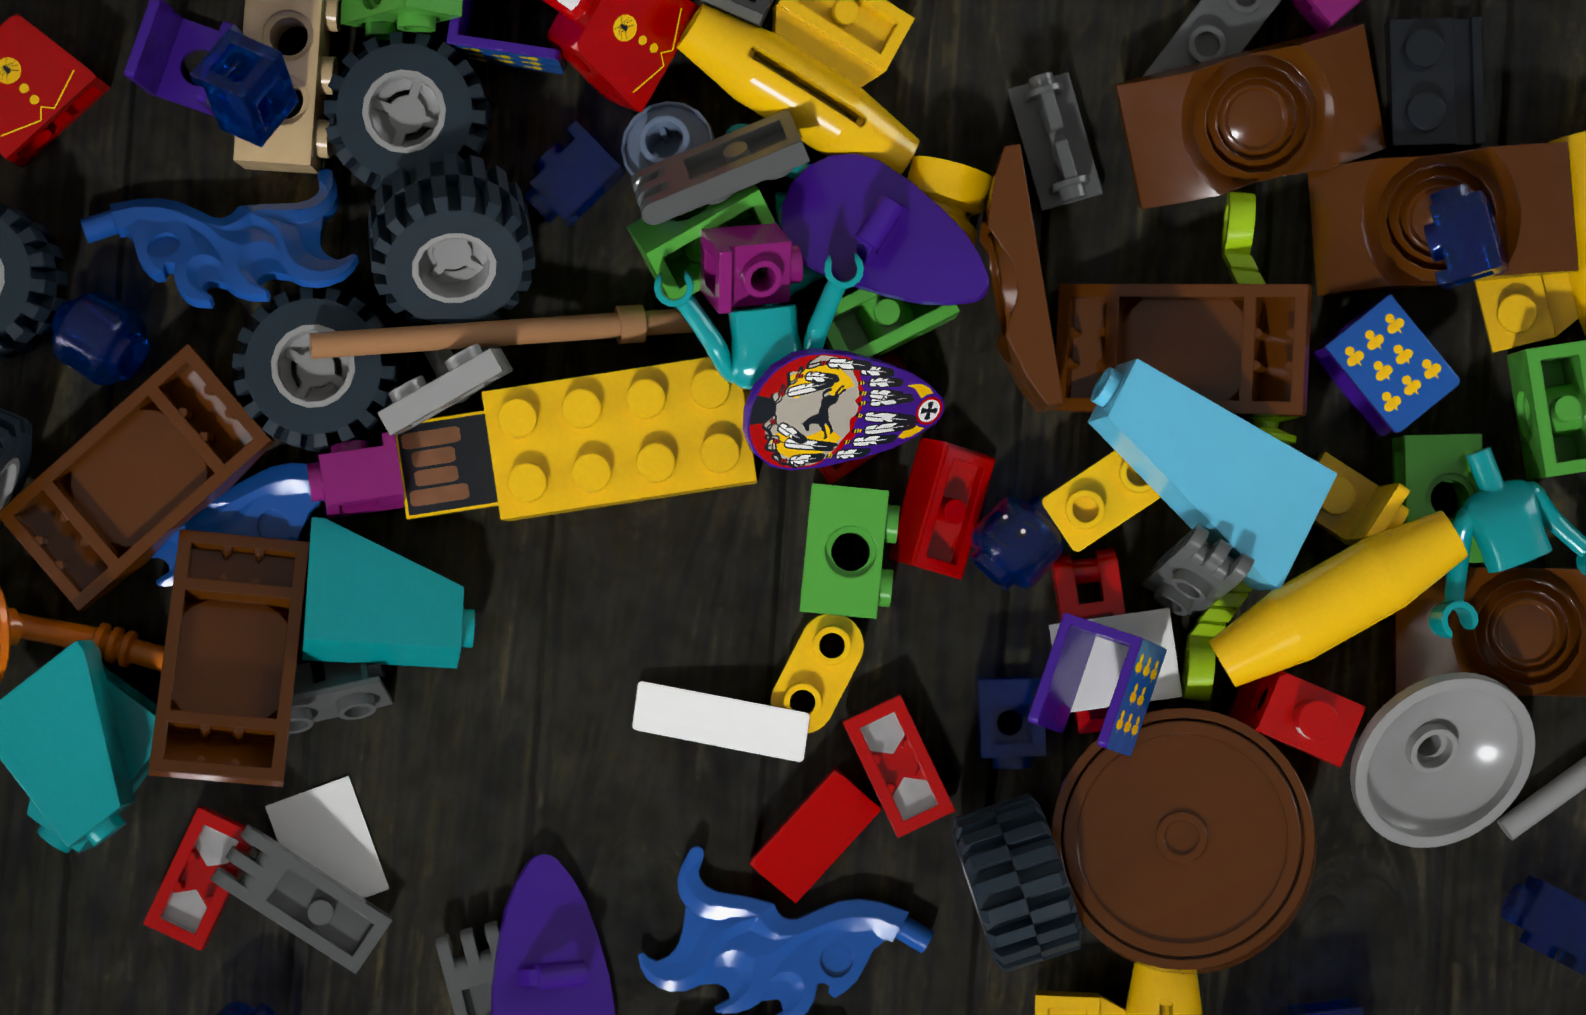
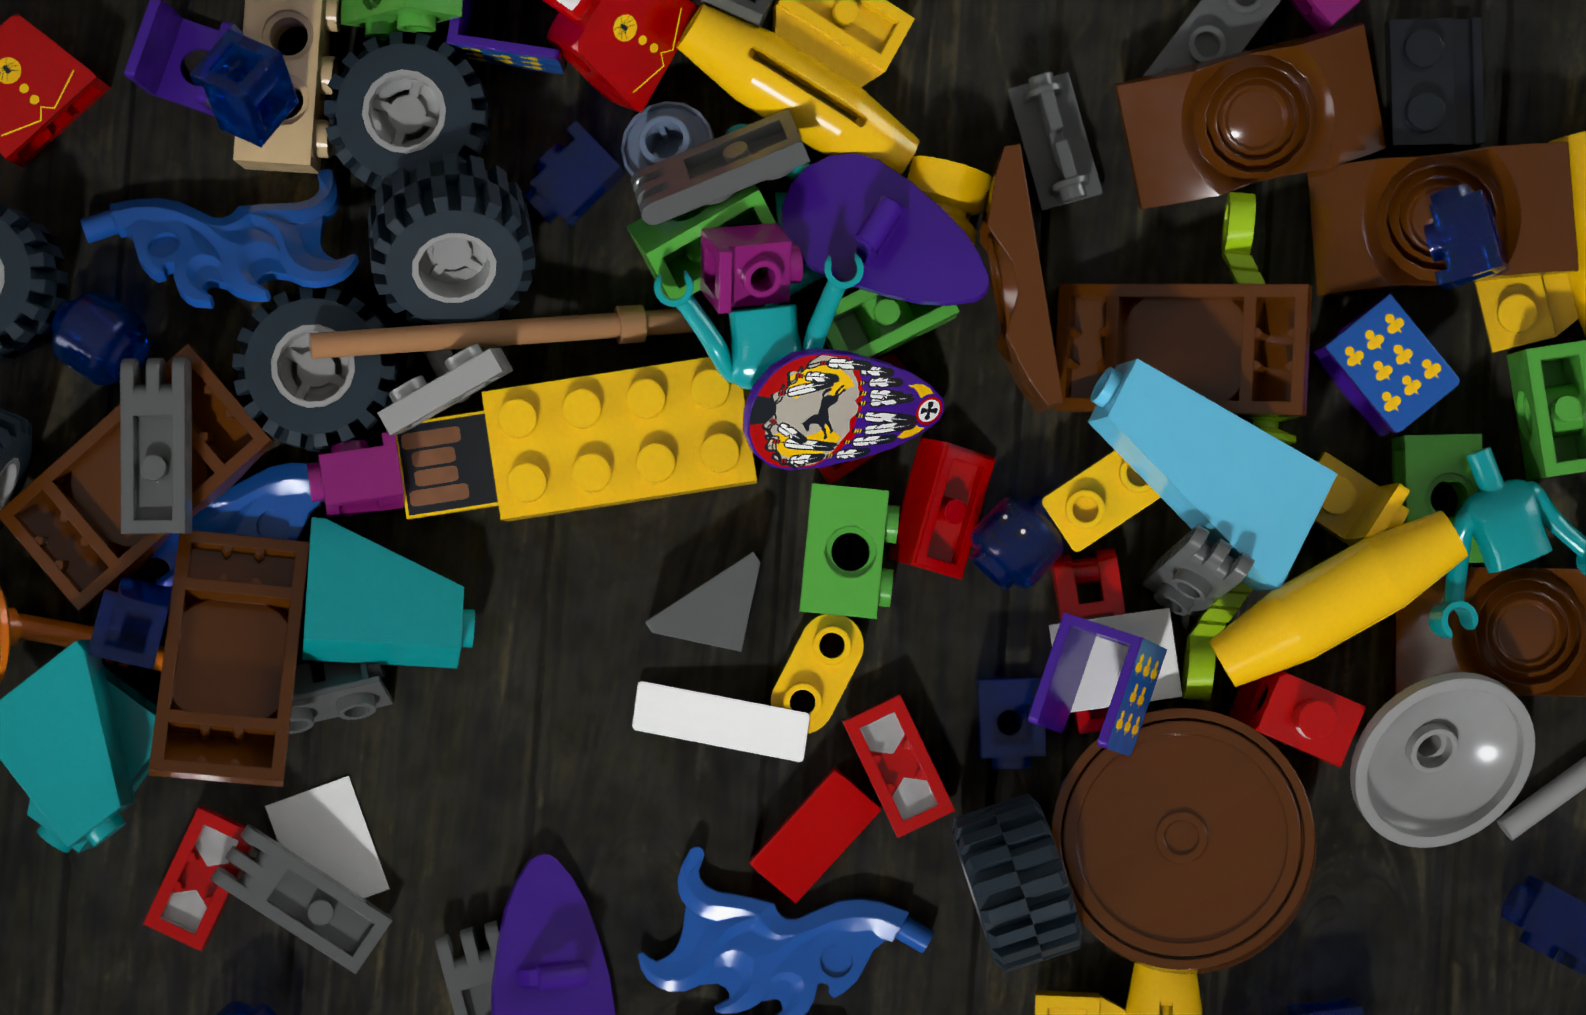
none -> clear blue brick [88,576,172,670]
none -> dark grey hinge [120,357,192,535]
none -> dark grey slope [645,552,761,652]

